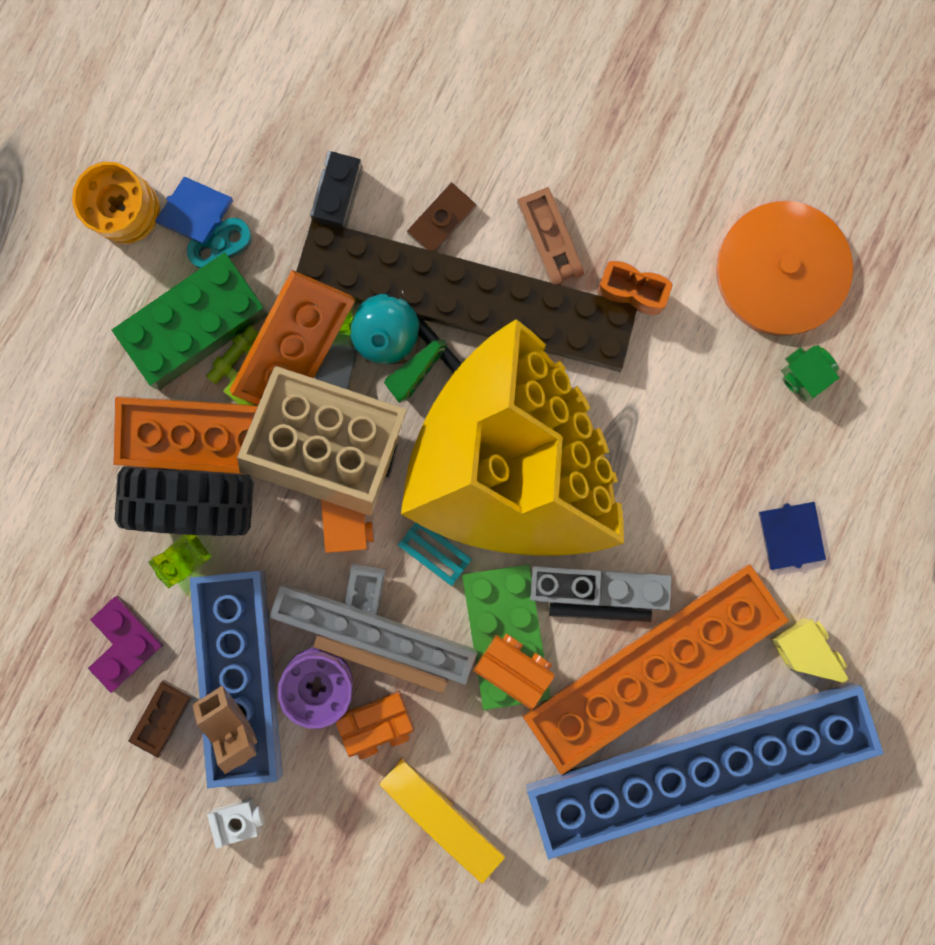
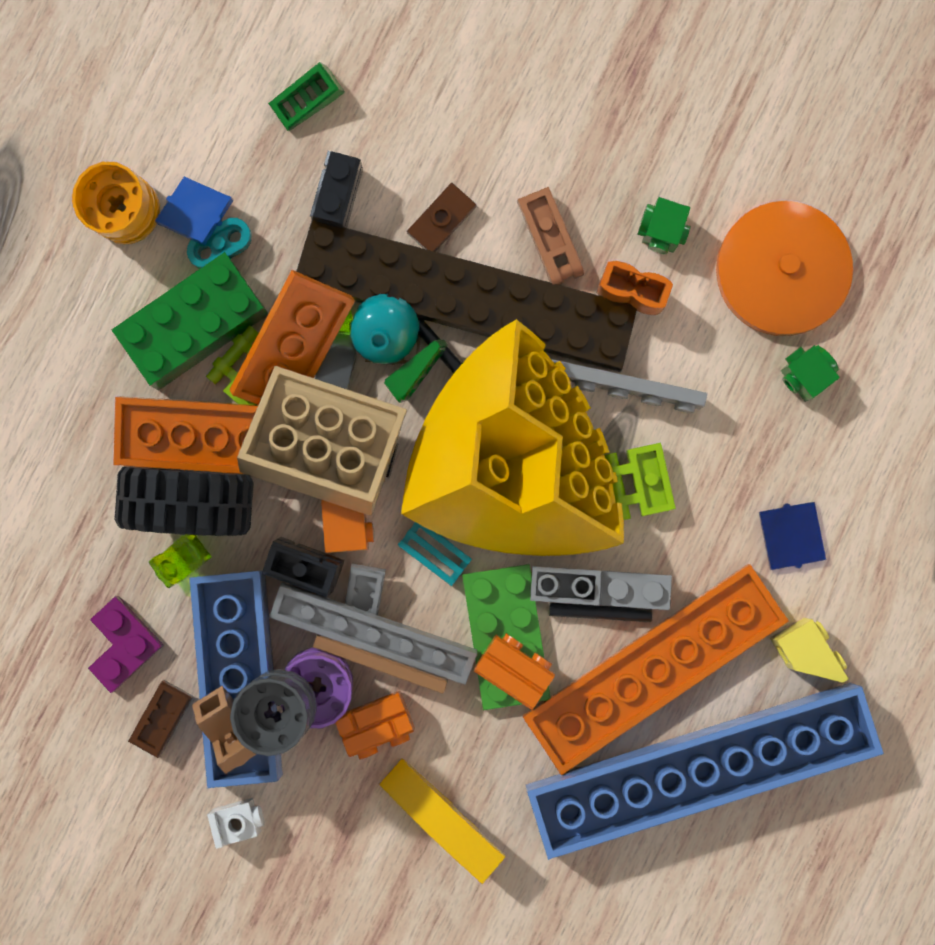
none -> dark grey wheel [230,669,317,756]
none -> black brick [262,537,344,598]
none -> green slope [268,62,345,131]
none -> light grey plate [551,359,707,413]
none -> lime plate [604,442,676,520]
none -> green brick [637,197,691,254]

